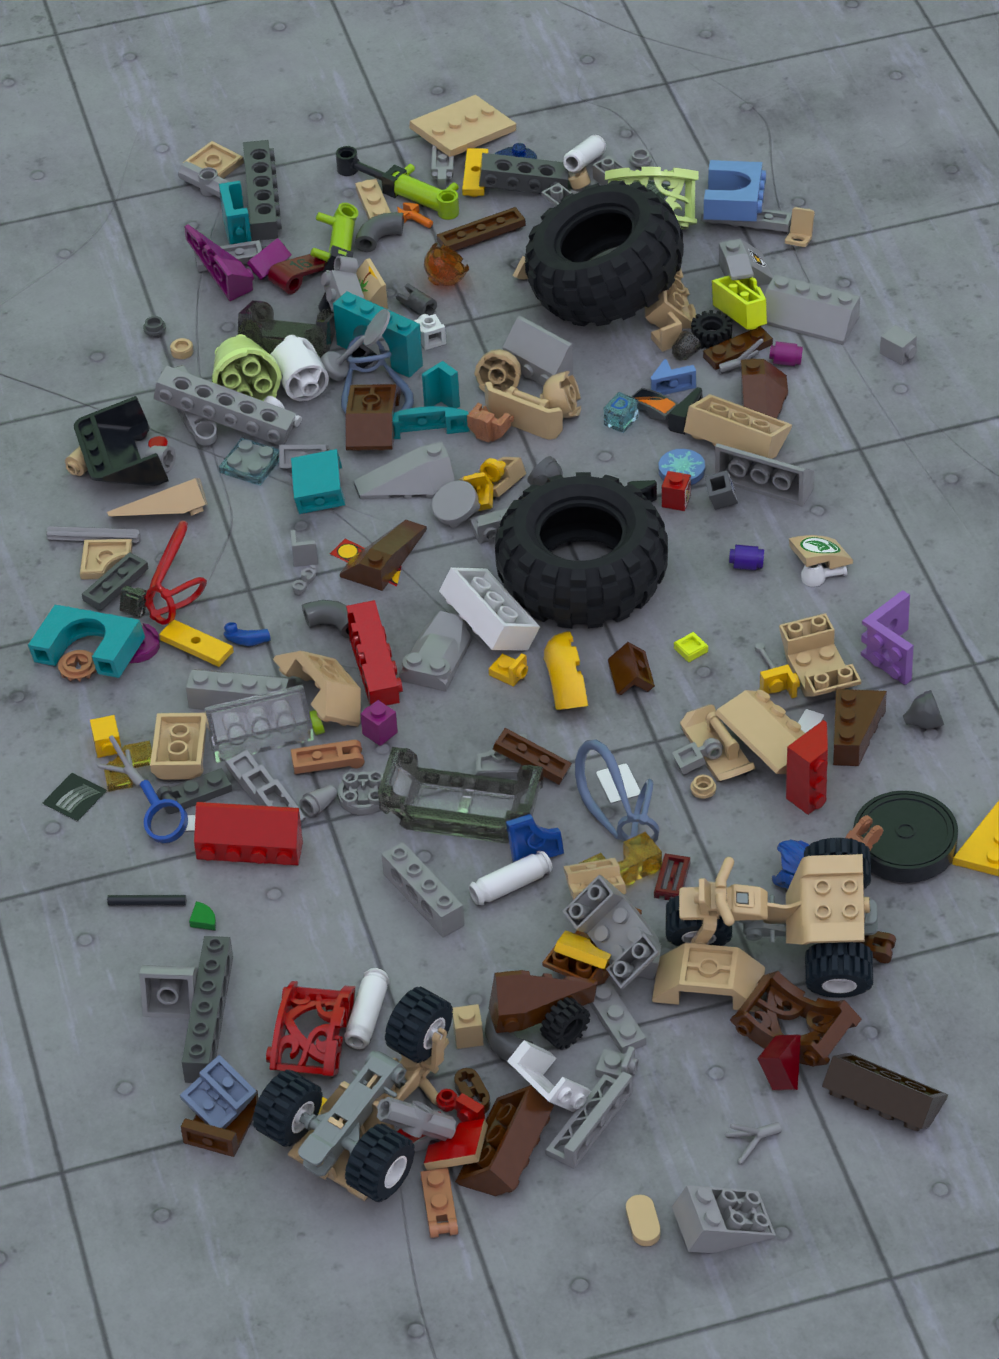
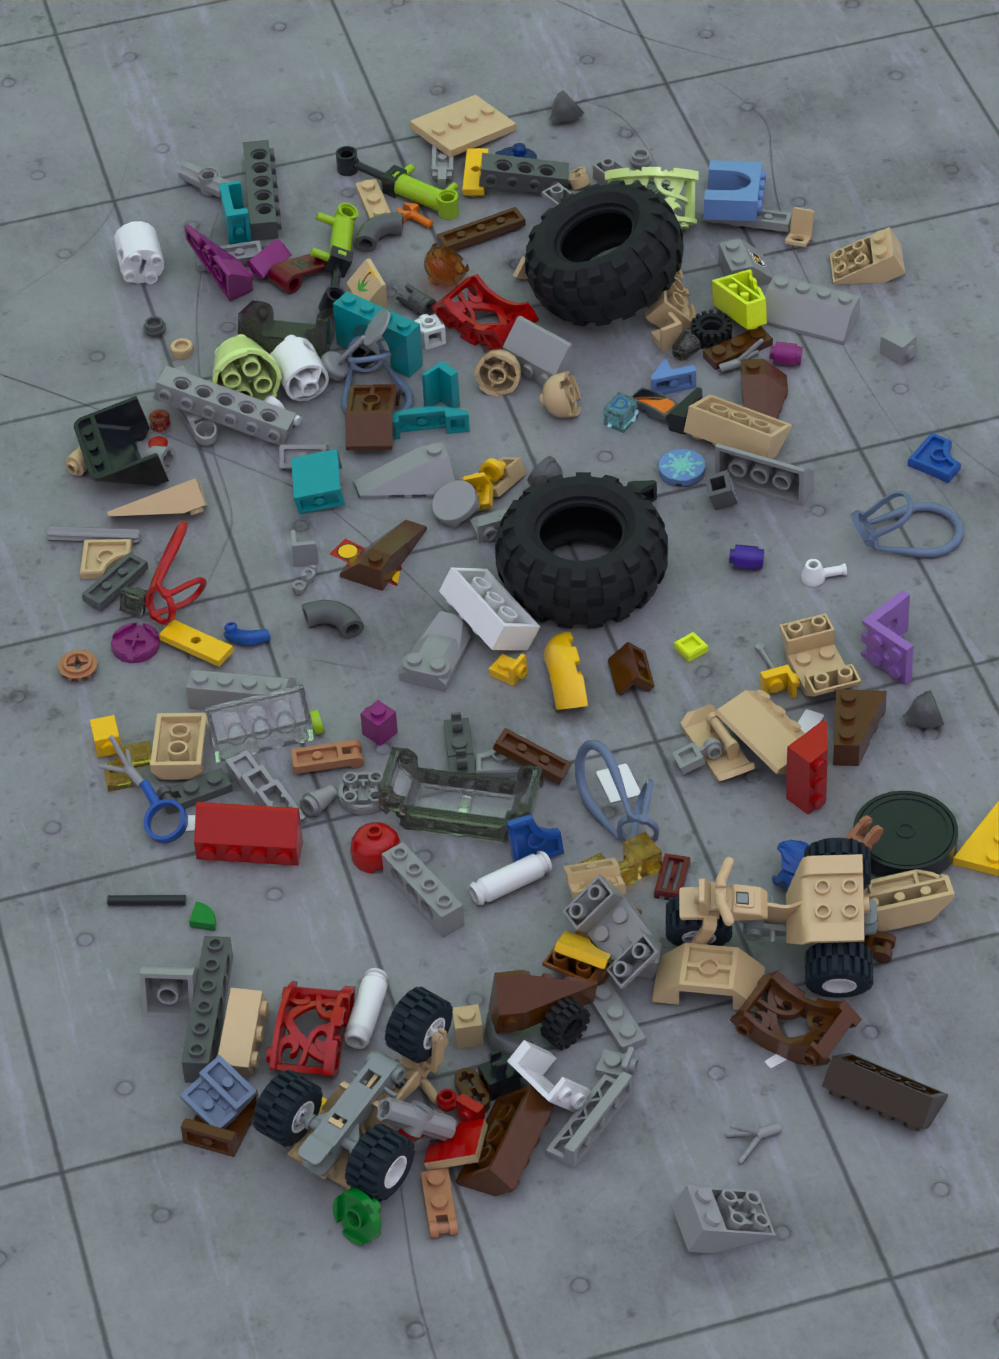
teal arch [28,605,145,678] -> none
black sticker [42,773,107,821] -> none
tan tile [183,141,244,178] -> none
piece [219,437,279,486] -> none
tan slope [273,651,361,727] -> none
light grey hinge [321,256,365,312] -> none
red wedge [346,600,403,706] -> none
nougat hair [467,403,514,443] -> none
tan piece [485,382,563,440] -> none
white axle [563,135,606,173] -> none
tan tile [626,1195,661,1246] -> none
red brick [662,471,691,511] -> none
tan plate [690,775,716,799] -> none
light grey slope [725,253,754,281] -> none
dark red slope [757,1034,801,1091] -> none
tan slope [789,535,853,569] -> none
none -> white cylinder [114,221,164,284]
none -> clear red bush [149,409,171,432]
none -> tan wedge [218,988,270,1077]
none -> green plate [333,1187,381,1245]
none -> red cylinder [350,822,401,874]
none -> red fence [431,274,539,350]
none -> dark grey plate [444,712,476,781]
none -> black brick [478,1050,522,1102]
none -> dark grey helmet [549,90,584,125]
none -> tan slope [830,227,906,285]
none -> sand blue animal [851,491,964,558]
none -> tan wedge [864,869,955,932]
none -> blue tile [907,433,961,483]

